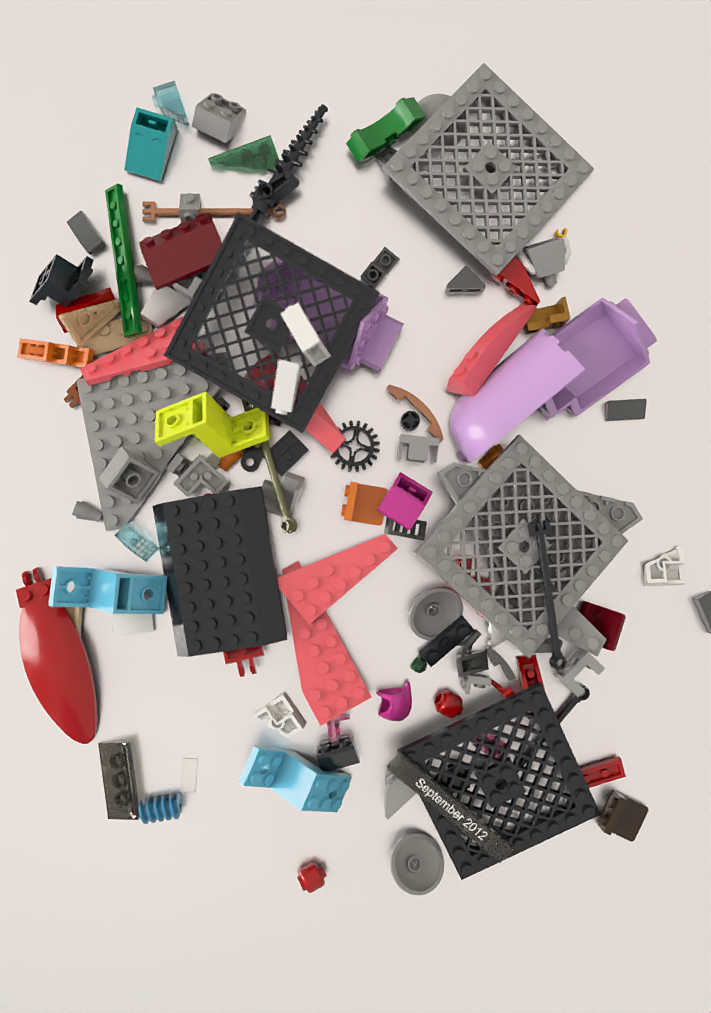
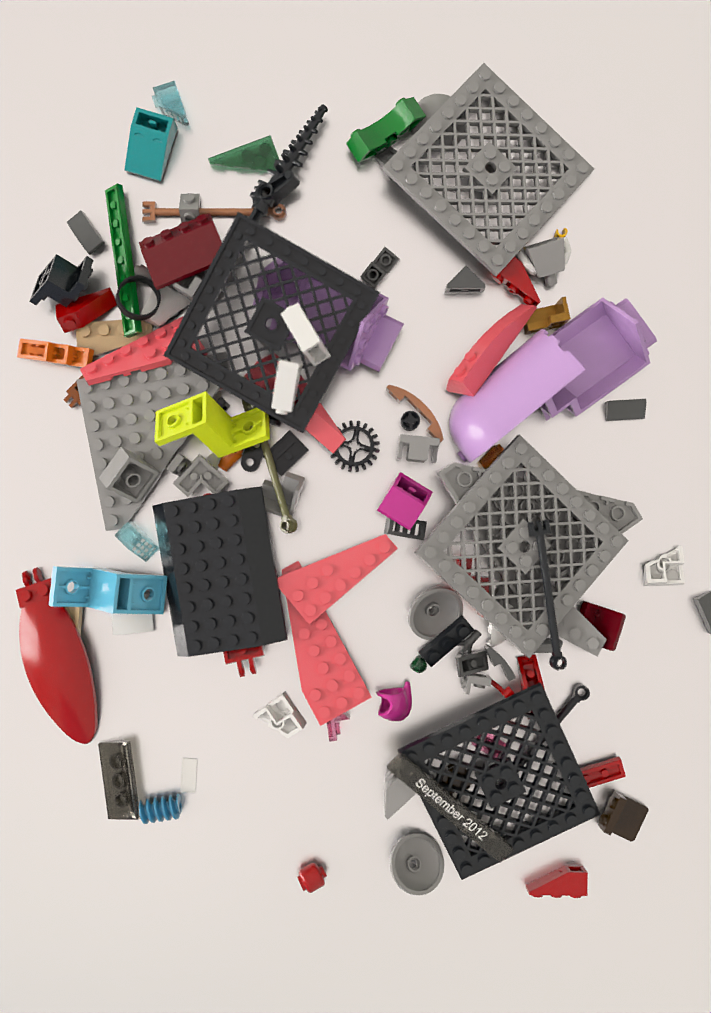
tan wing [58,299,121,346] -> none
light grey cone [72,501,102,522] -> none
light grey slope [191,93,246,143] -> none
medium azure bracket [239,746,352,812] -> none
black slope [315,735,360,772] -> none
orange bracket [341,482,388,526] -> none
red head [434,690,463,719] -> none
light grey panel [553,647,605,697] -> none
none -> black tyre [116,275,161,321]
none -> red slope [526,865,588,898]

